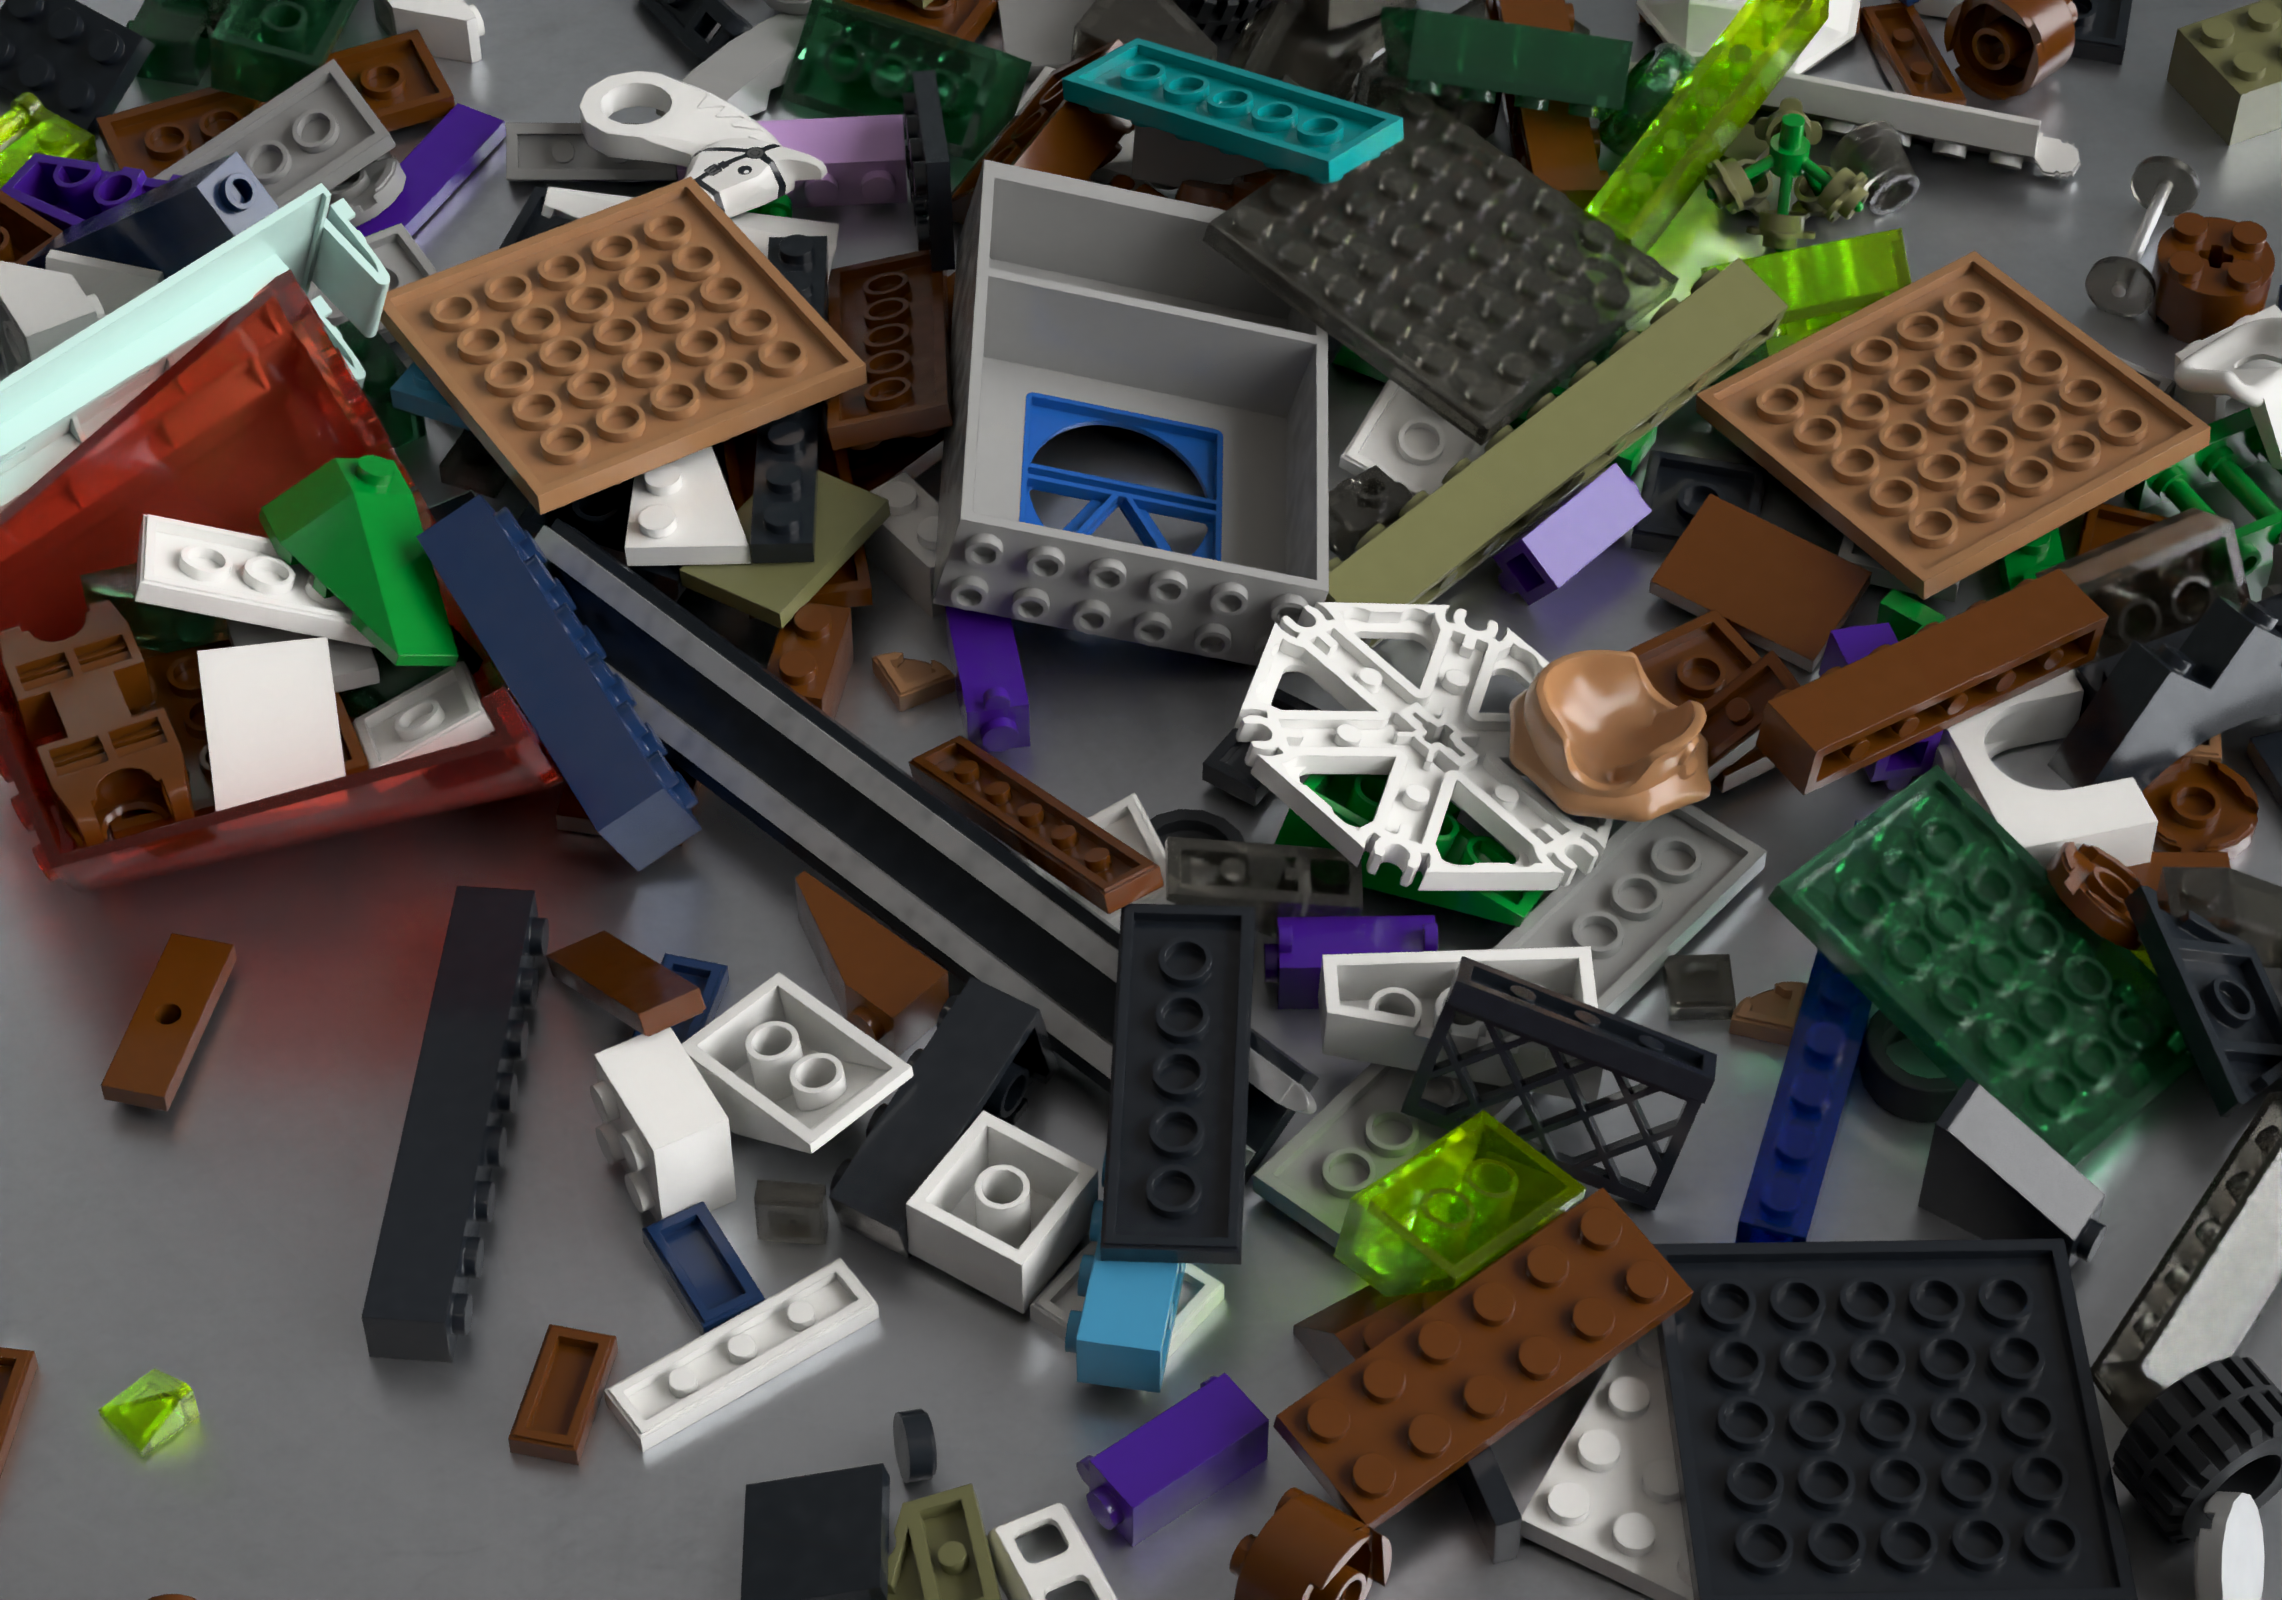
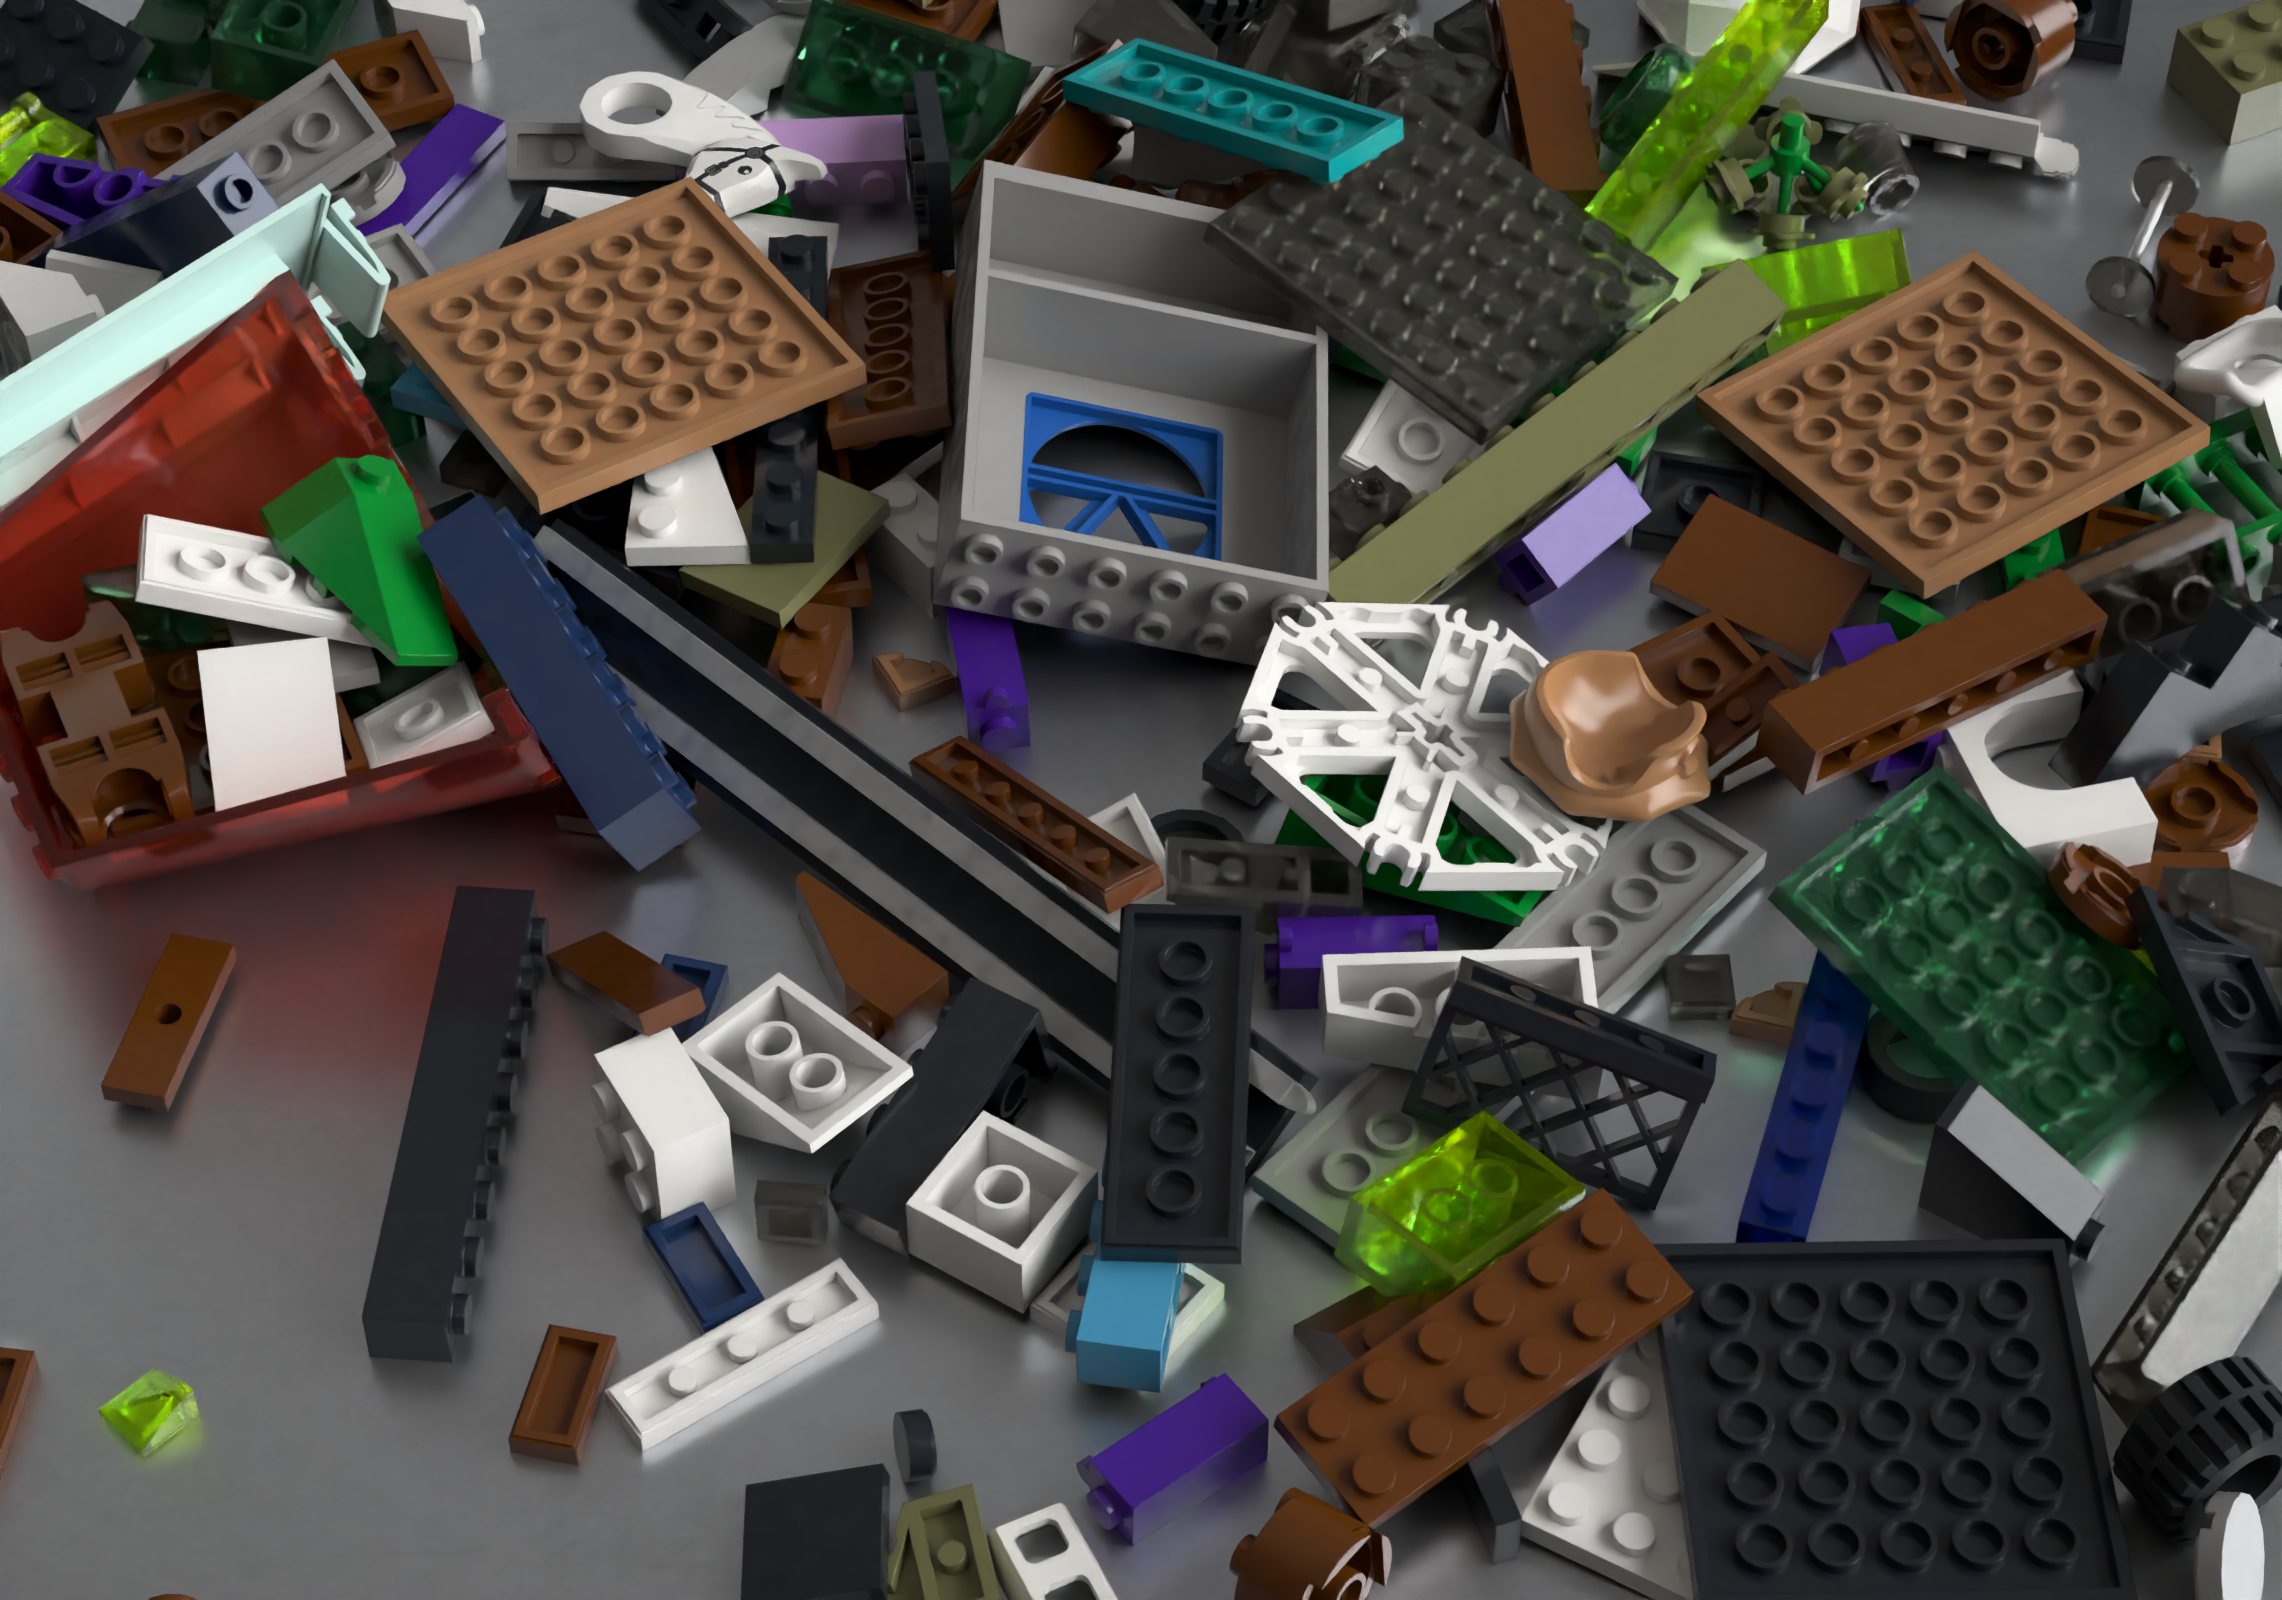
clear green slope [1381,6,1633,119] -> none

